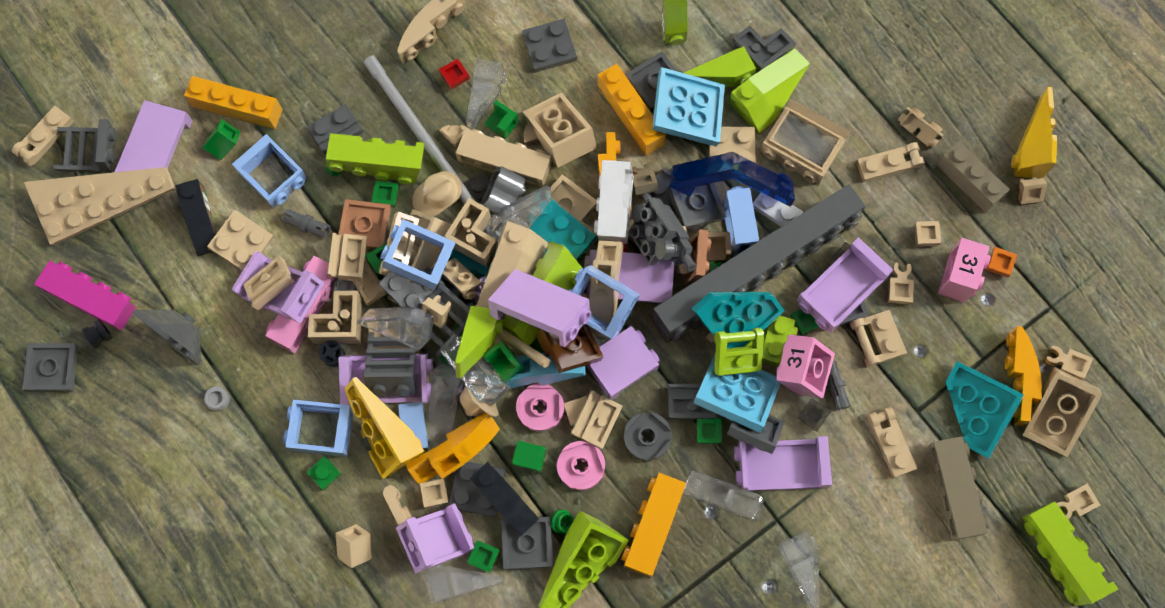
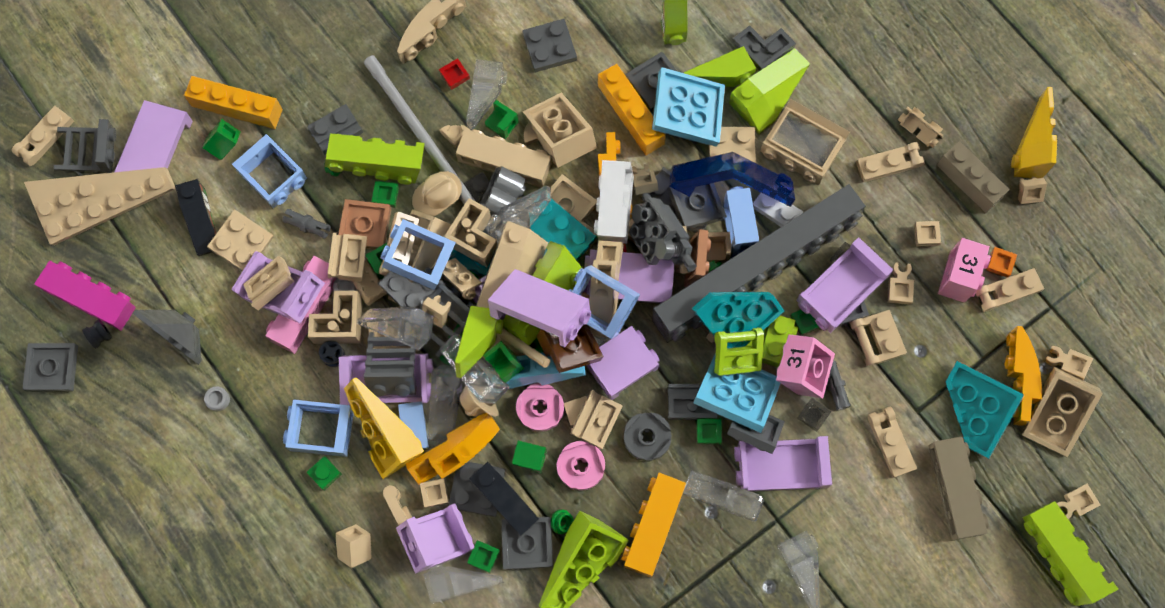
none -> tan plate [975,268,1044,312]

